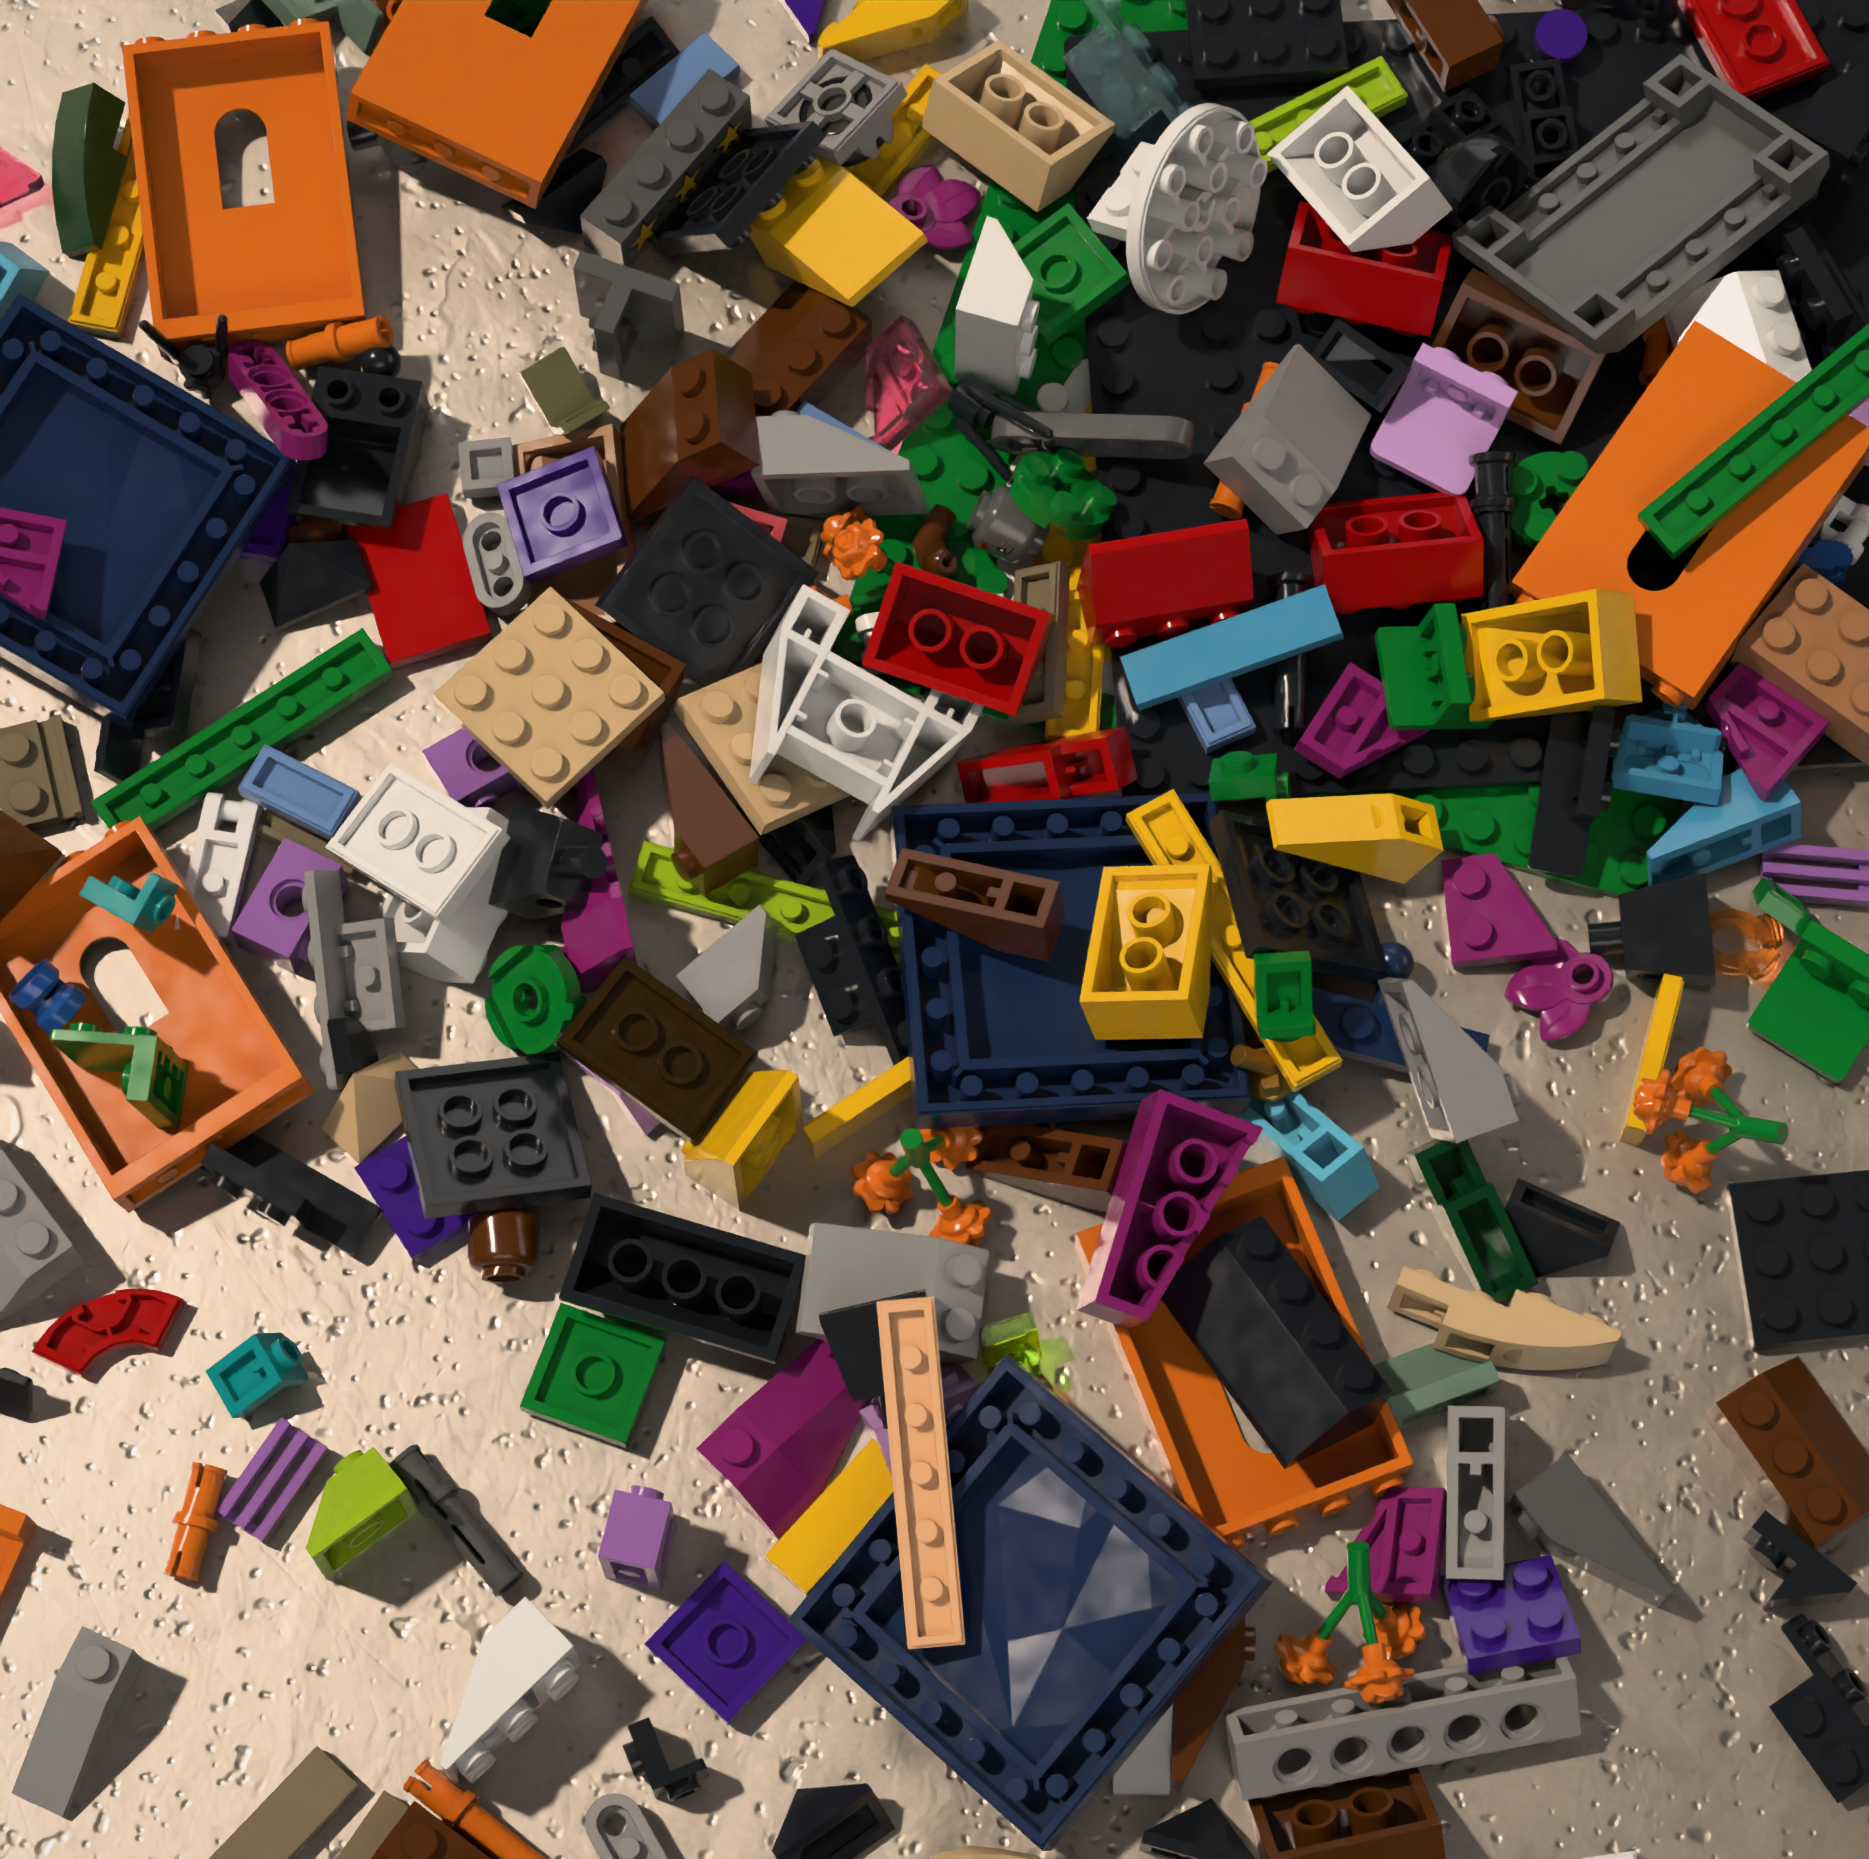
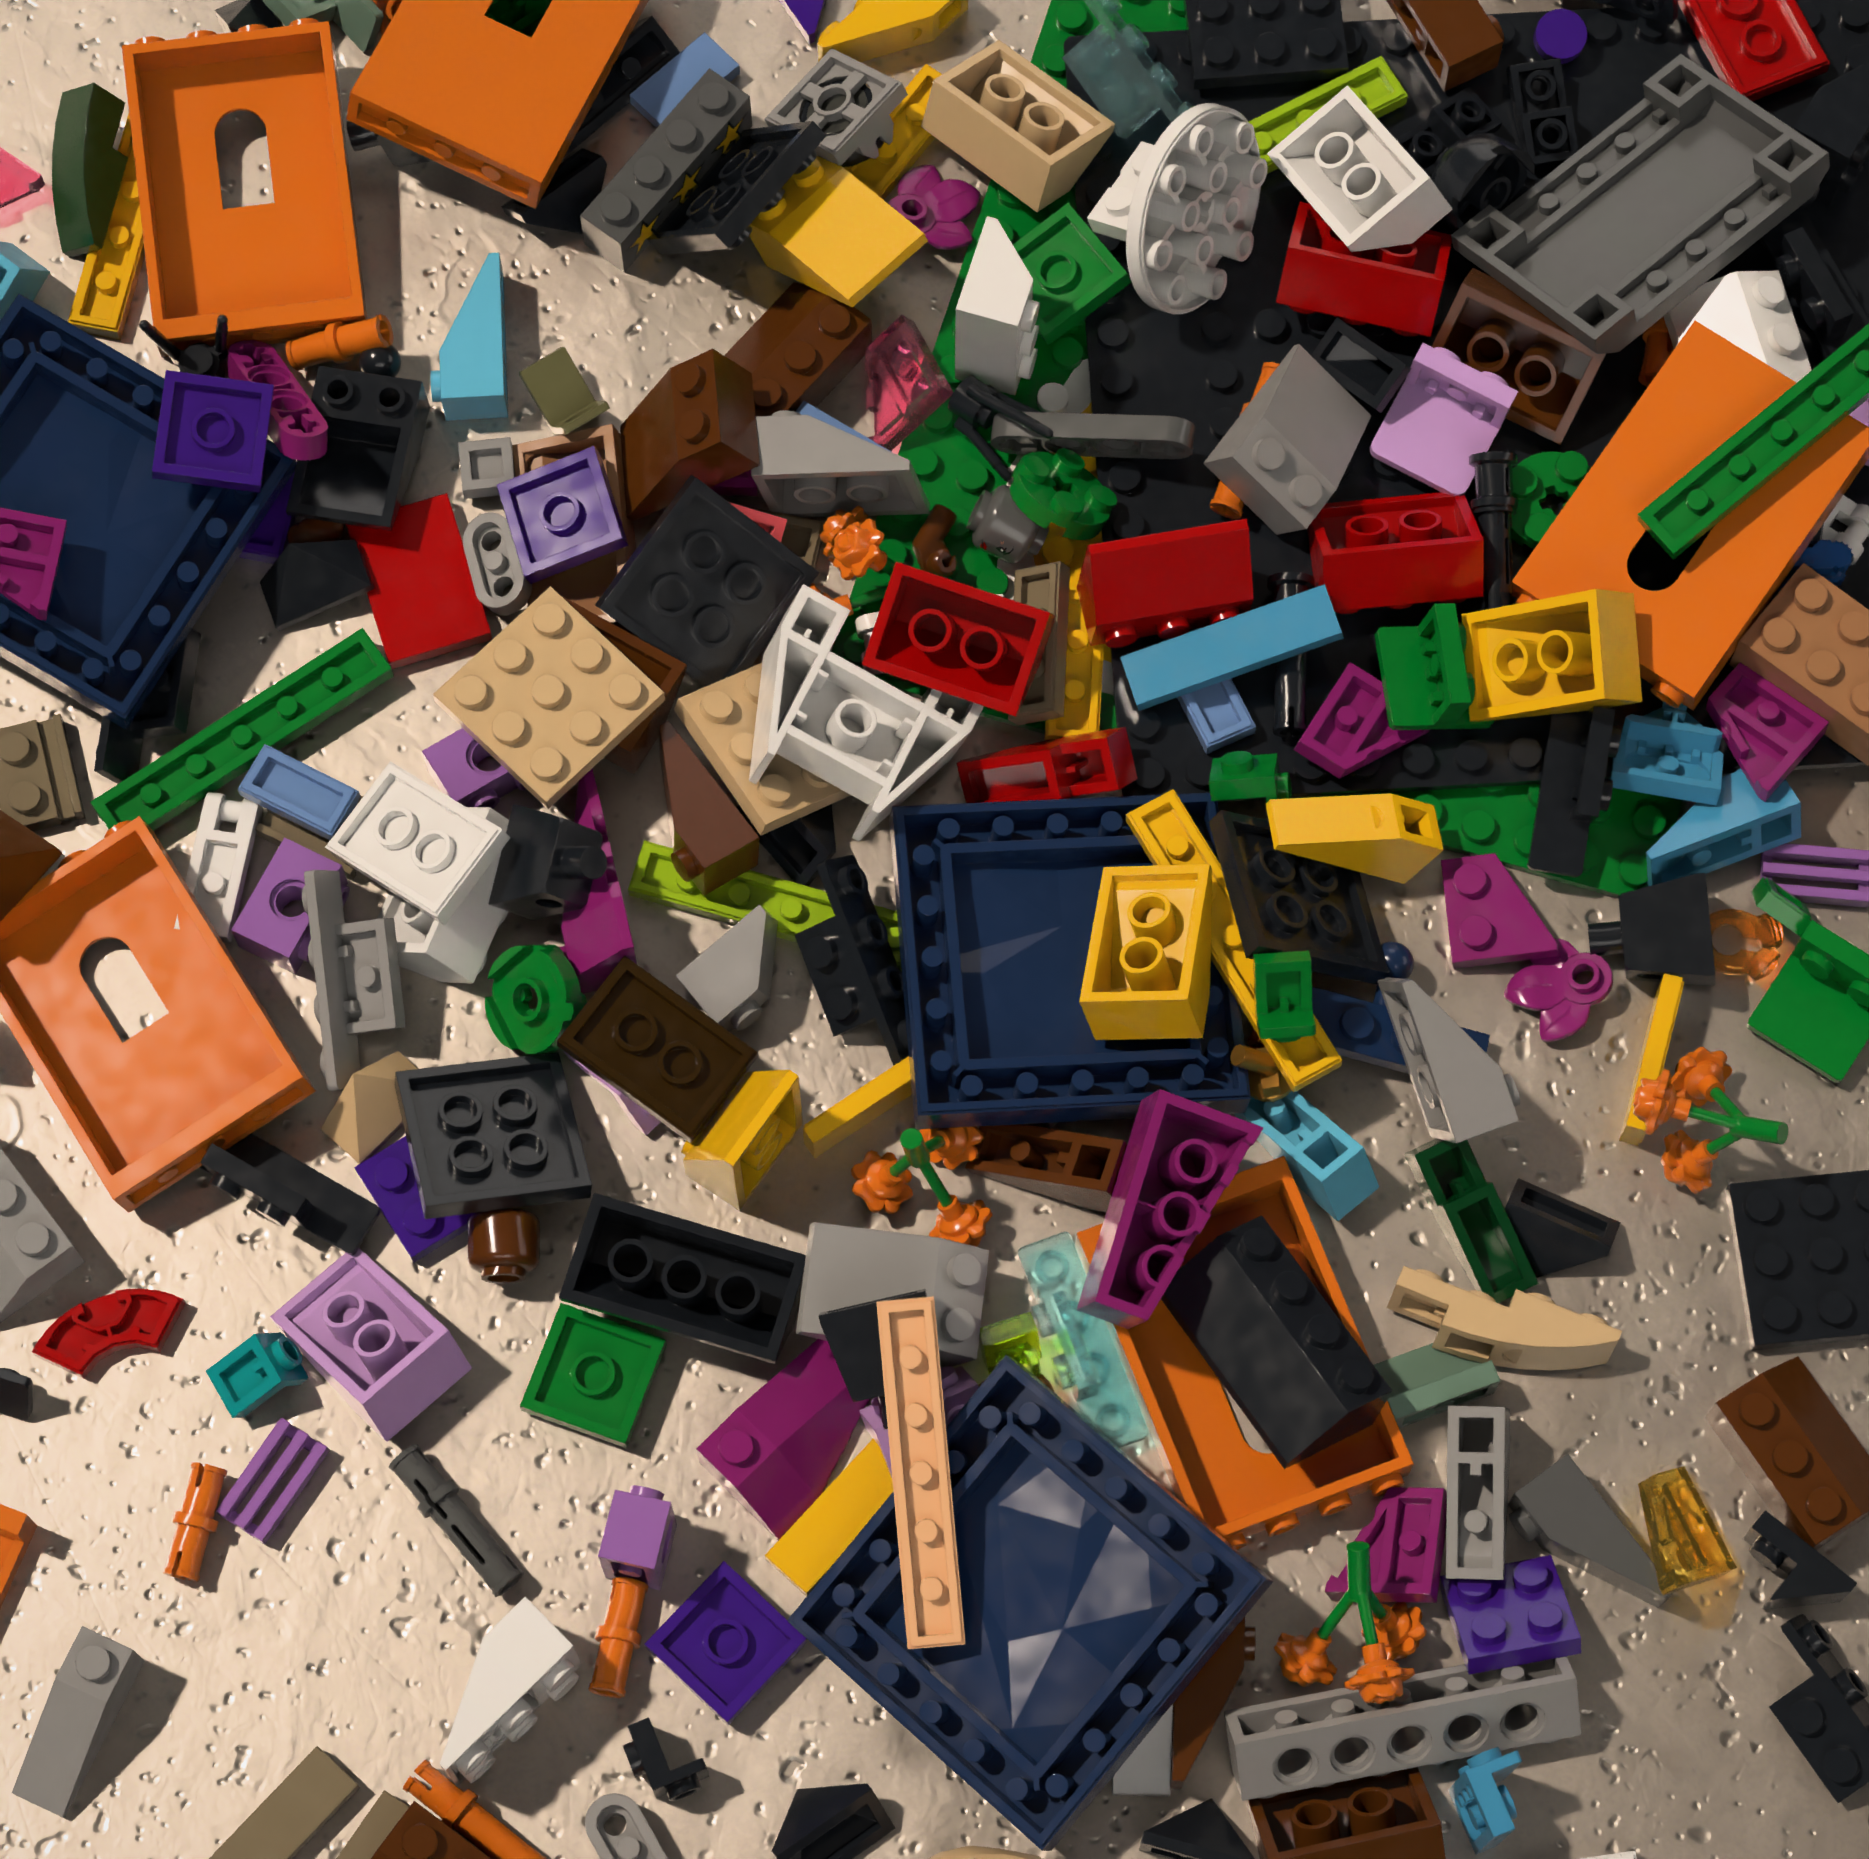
blue wheel [8,958,87,1036] -> none
bracket [49,1022,189,1130] -> none
teal bracket [79,872,179,933] -> none
lime slope [306,1447,419,1580] -> none
black tile [327,1017,379,1074] -> none
dark grey bracket [573,251,685,380] -> none
reddish brown slope [884,848,1066,962] -> none
none -> dark purple plate [152,370,274,493]
none -> lavender slope [270,1248,472,1442]
none -> medium azure slope [430,253,508,421]
none -> orange pin [588,1577,649,1699]
none -> clear light blue bracket [1018,1231,1149,1448]
none -> dark azure bracket [1448,1747,1522,1855]
none -> clear yellow wing [1638,1466,1737,1595]

